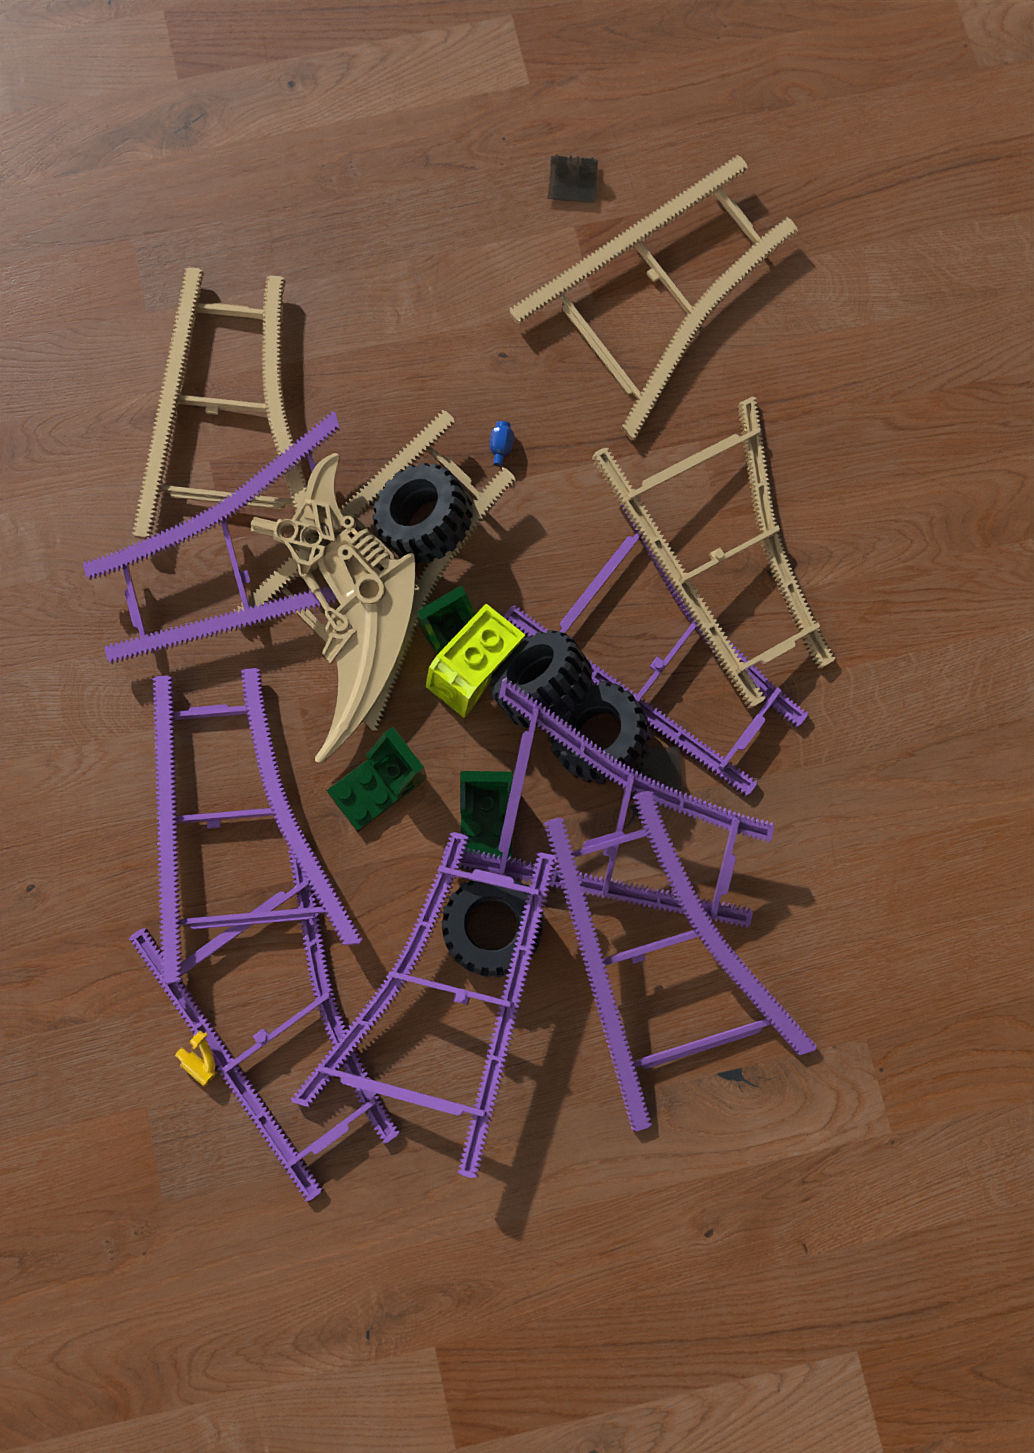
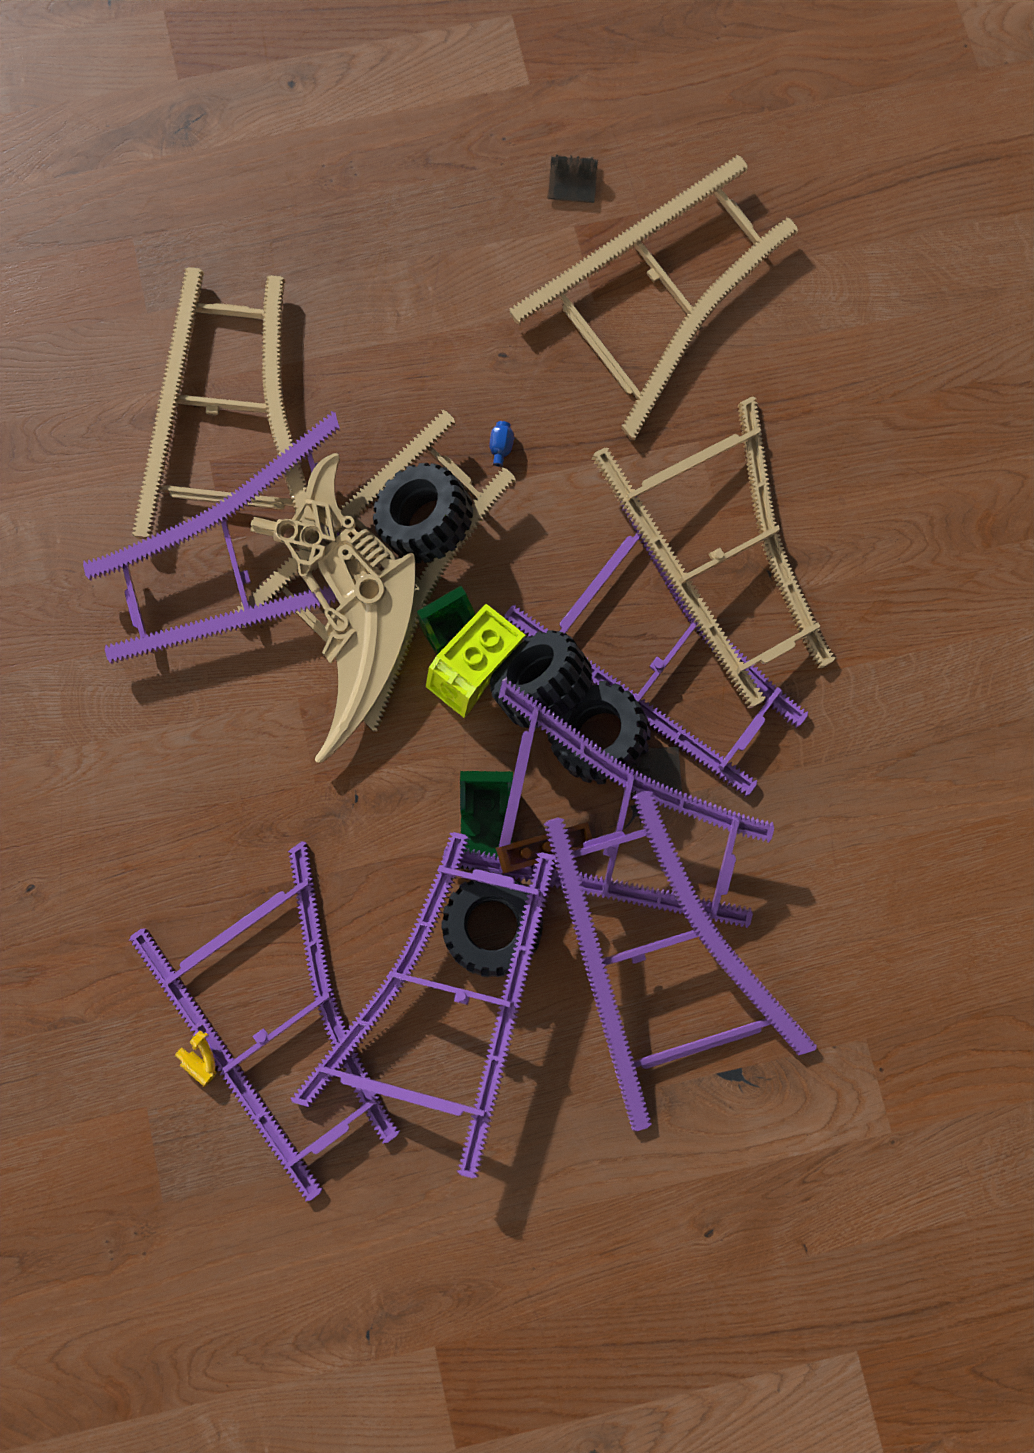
medium lavender piece [152,668,363,984] -> none
dark green bracket [326,726,427,832] -> none
none -> reddish brown plate [496,822,592,873]

